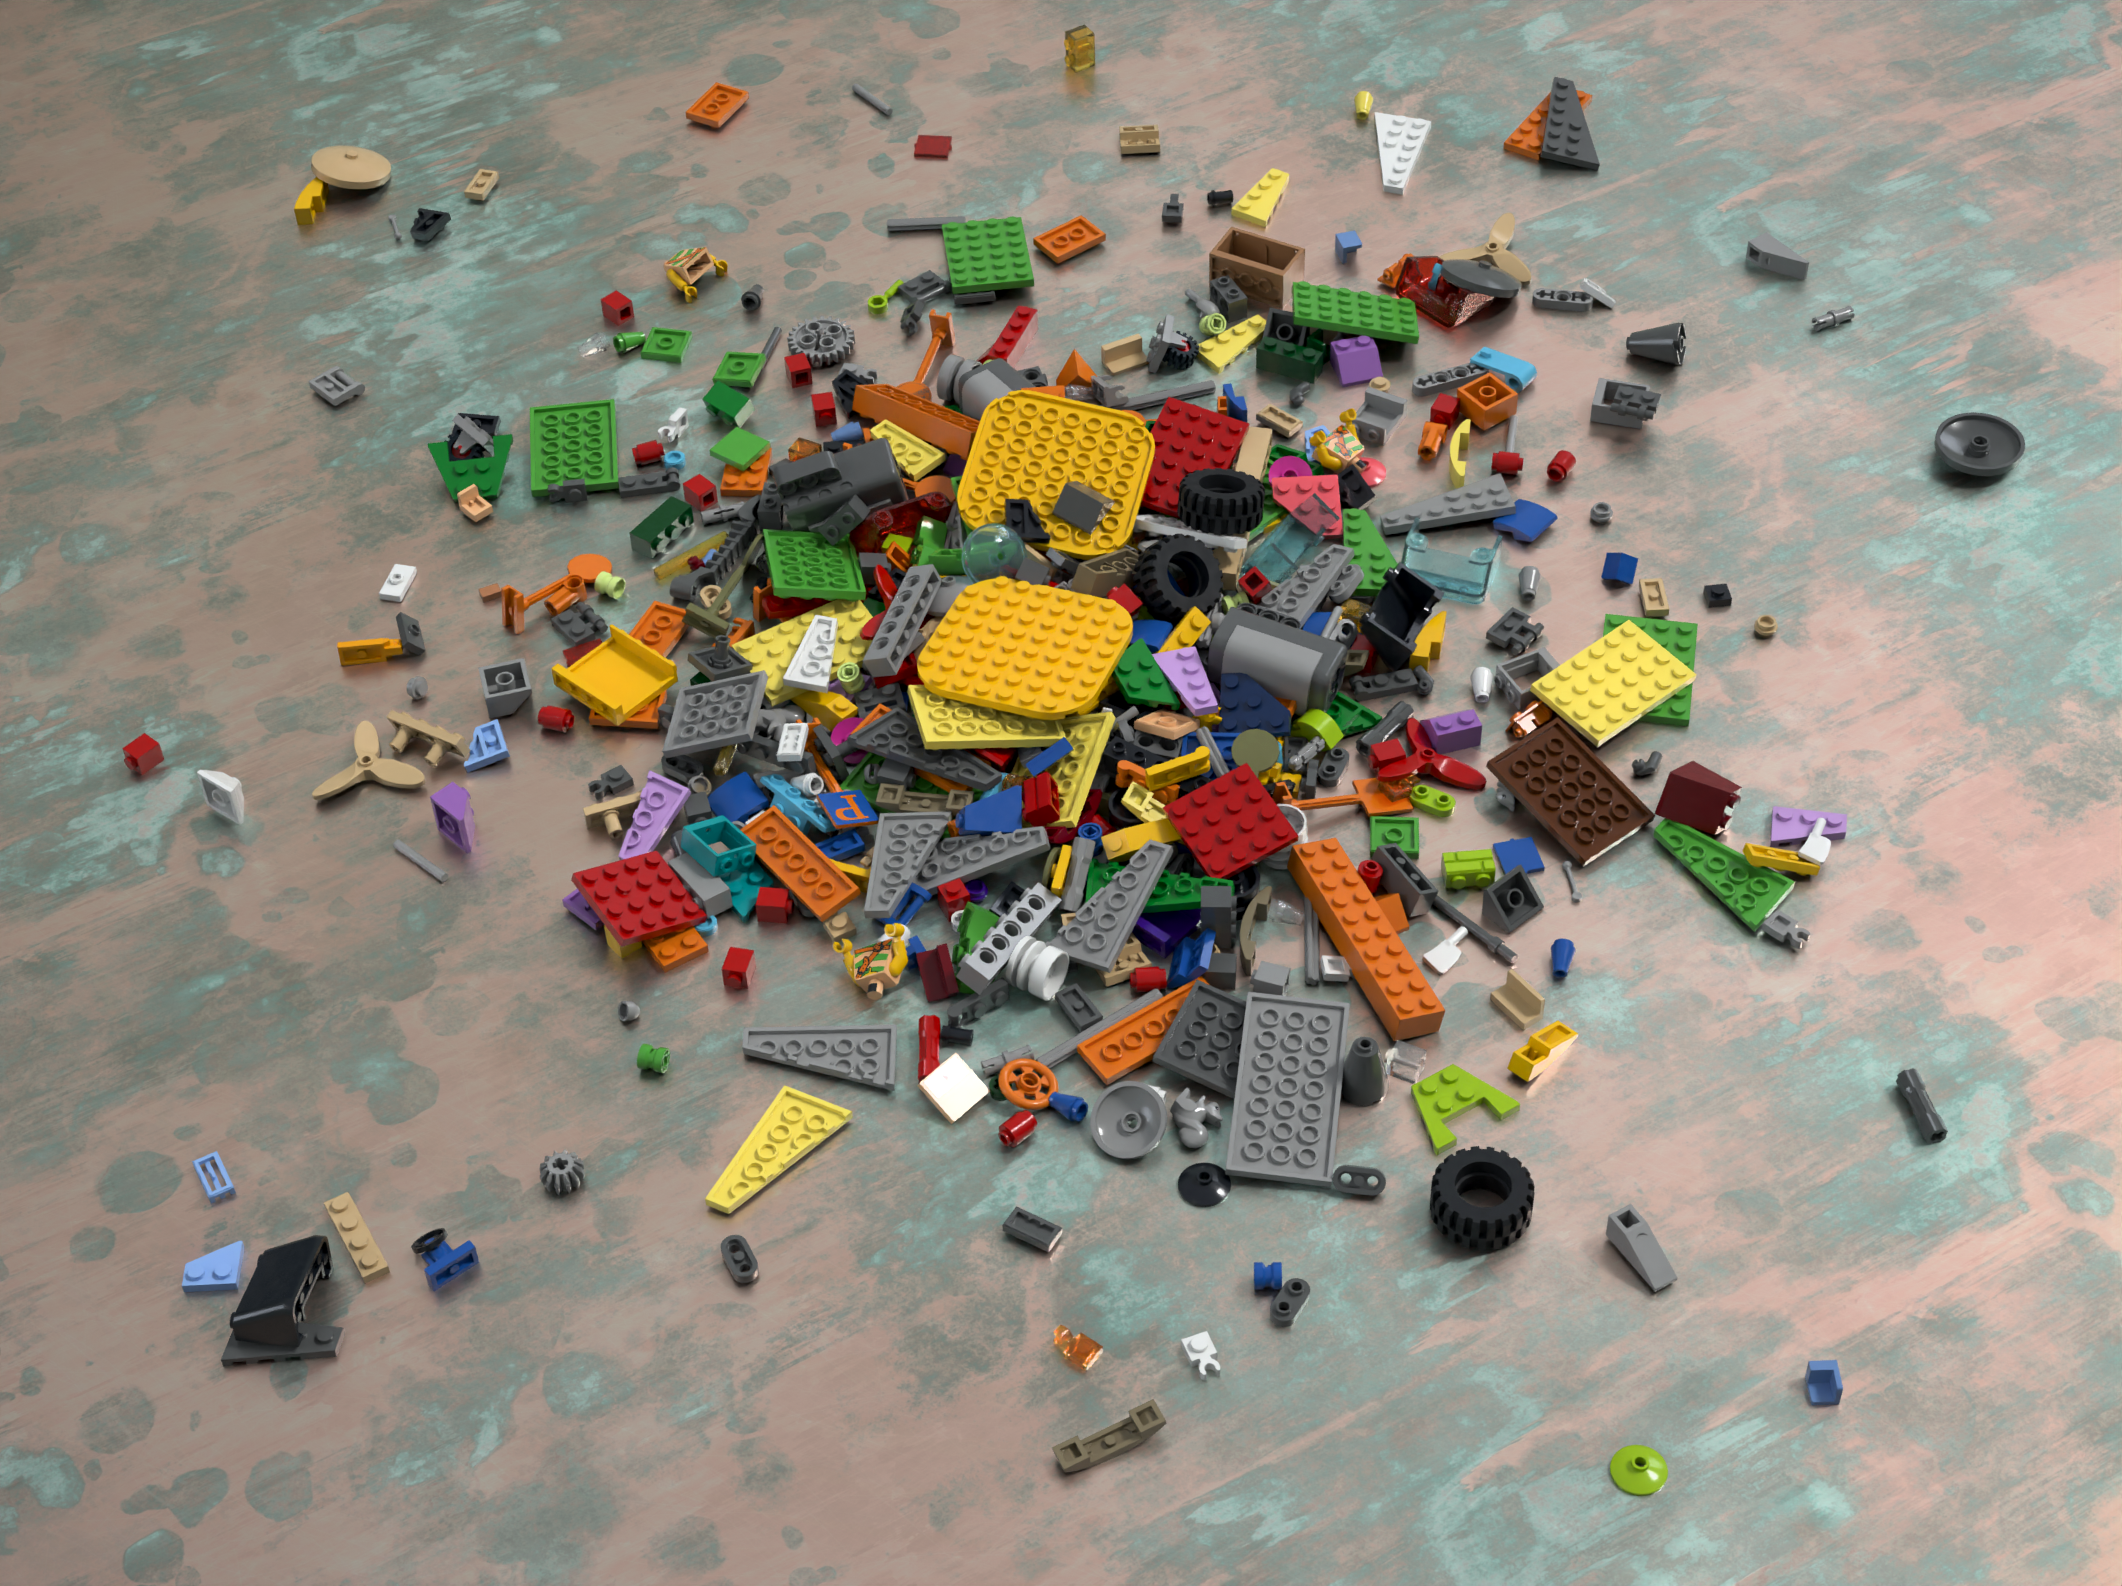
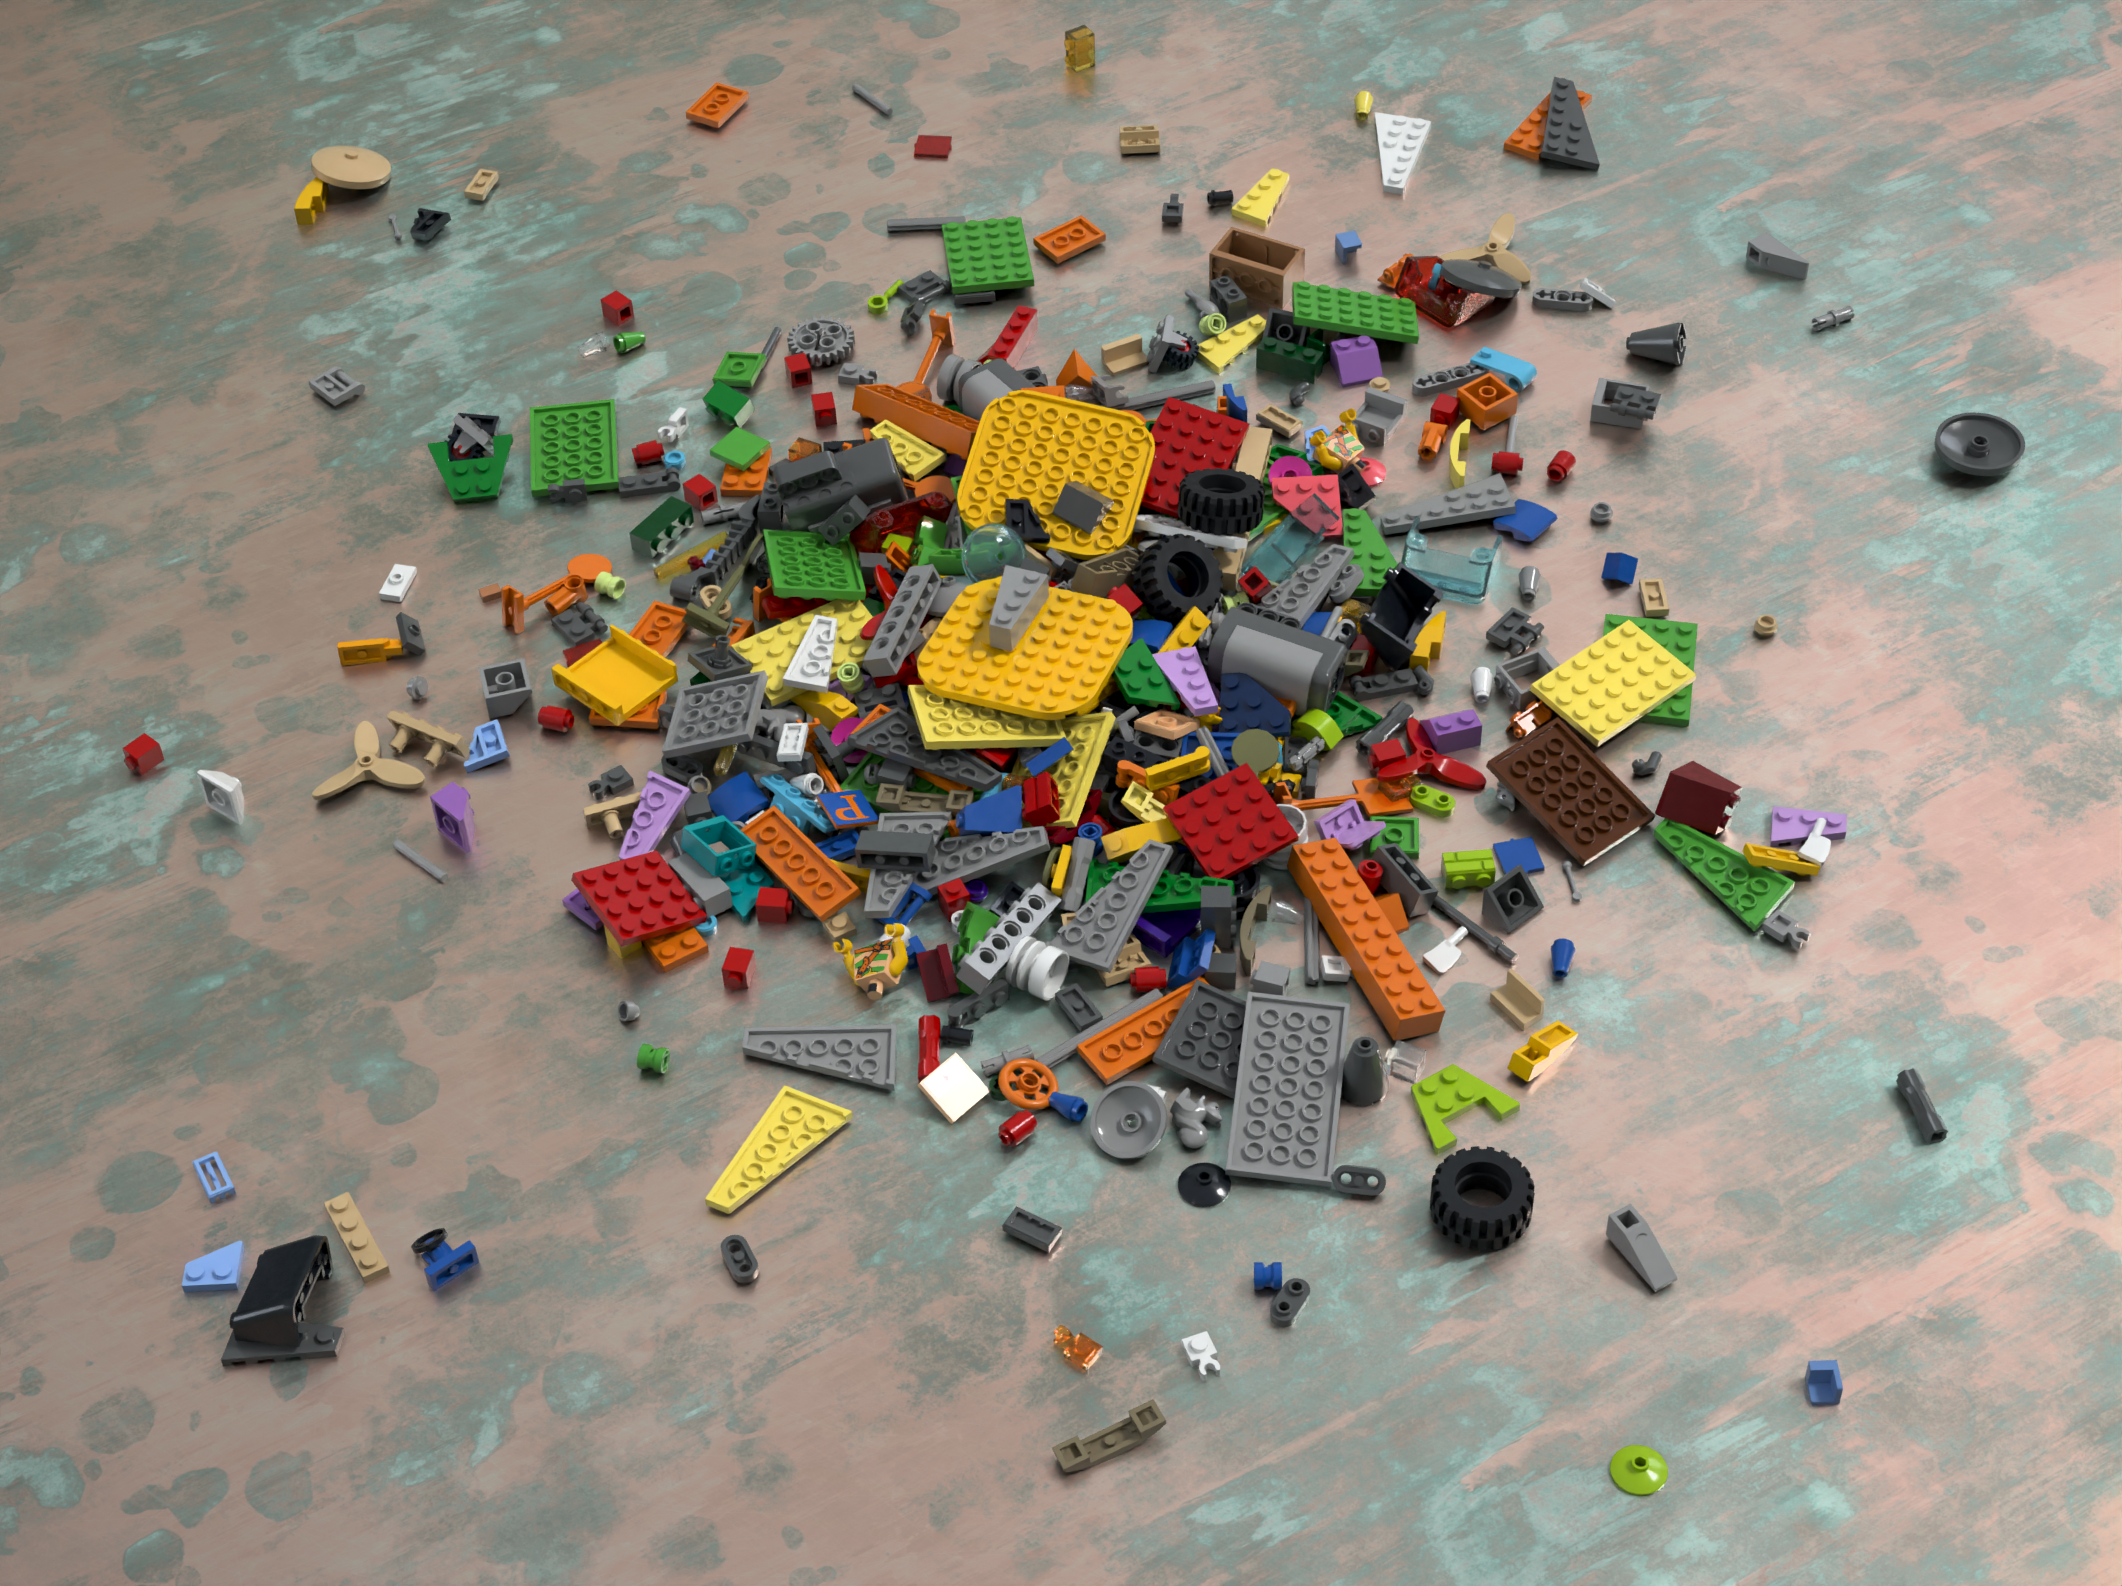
light nougat bracket [457,484,493,522] -> none
light grey gear [539,1149,585,1195] -> none
bright green tile [641,327,693,363] -> none
torso [663,247,728,303] -> none
dark grey cone [741,284,764,310] -> none
medium blue cone [831,421,864,441] -> none
black wing [832,369,869,419] -> none
dark grey plate [1318,747,1349,787] -> none
black plate [1703,583,1732,608] -> none
none -> dark grey brick [855,830,936,872]
none -> light grey wedge [989,565,1049,652]
none -> lavender bracket [1314,799,1386,850]

